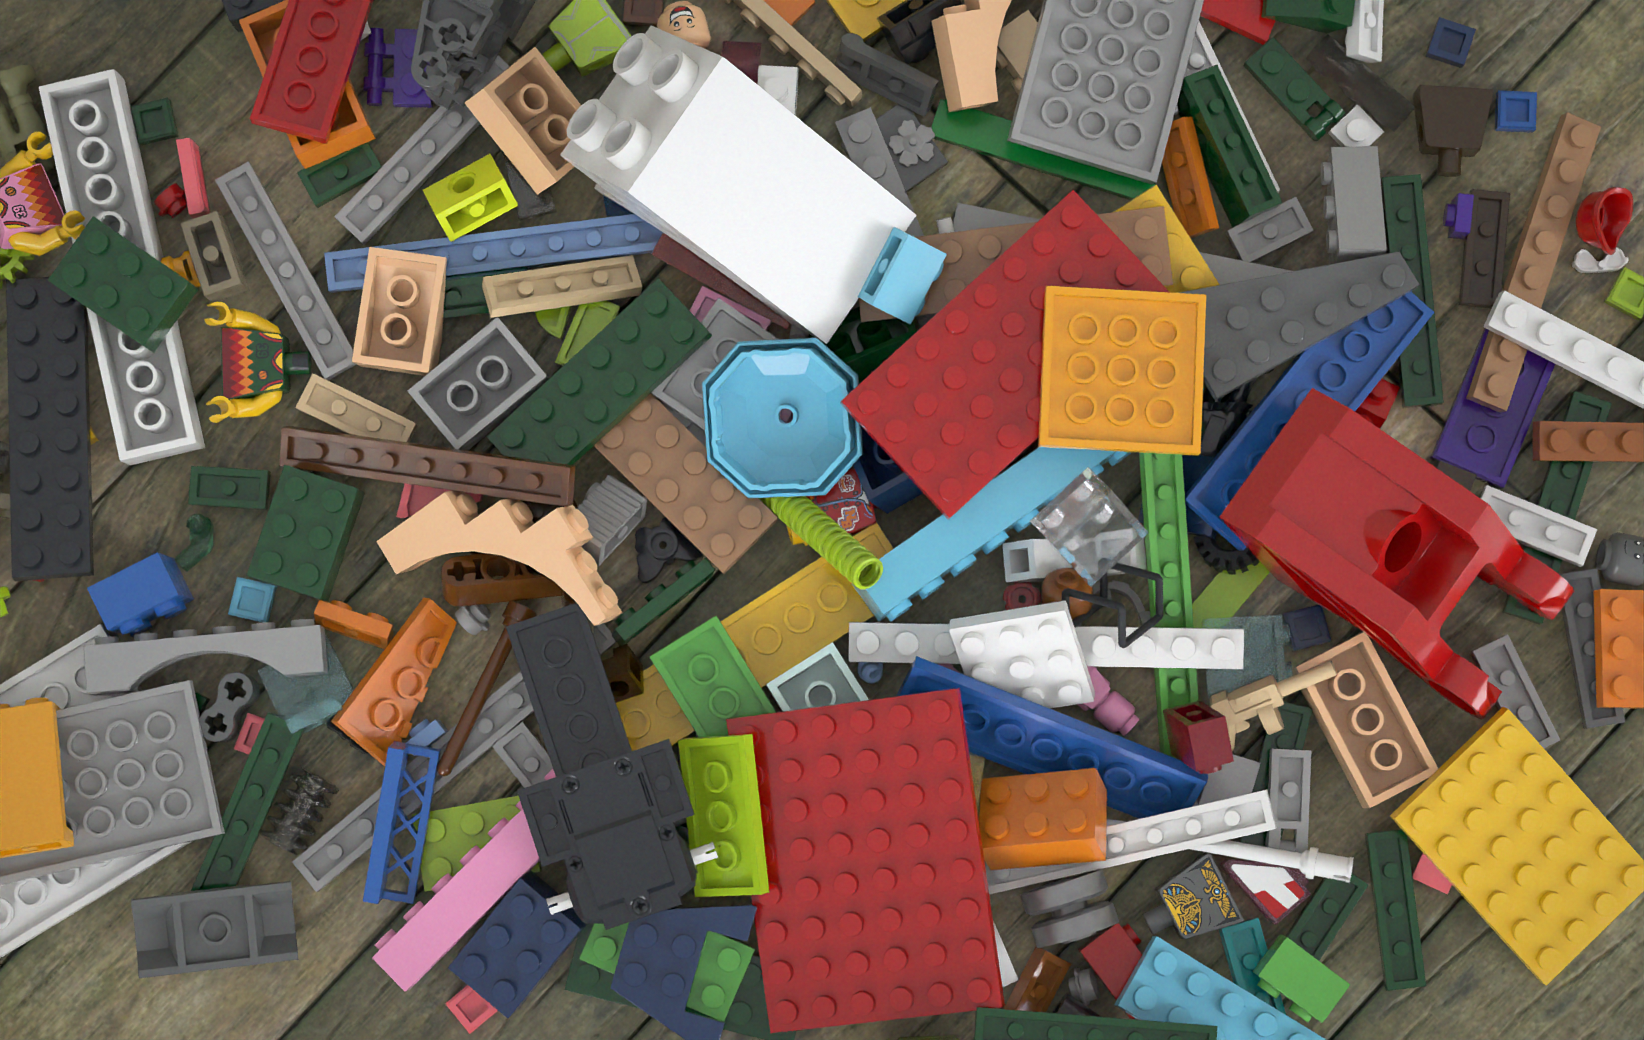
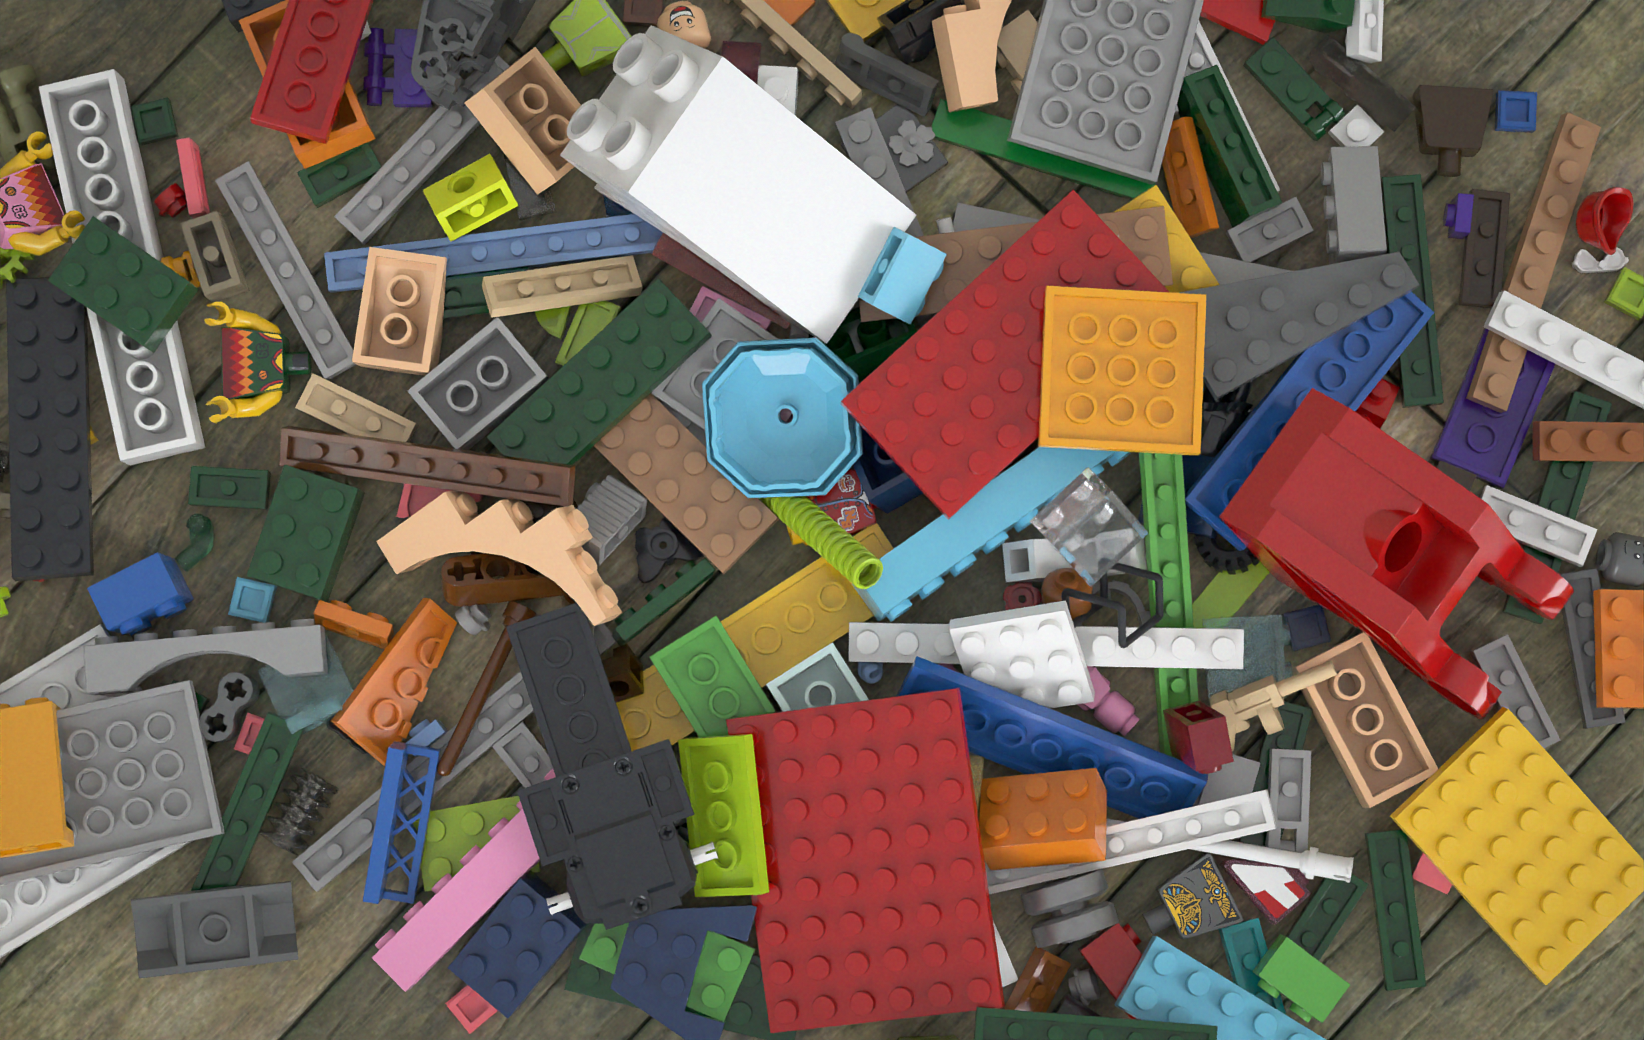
dark blue plate [1425,17,1476,68] -> none

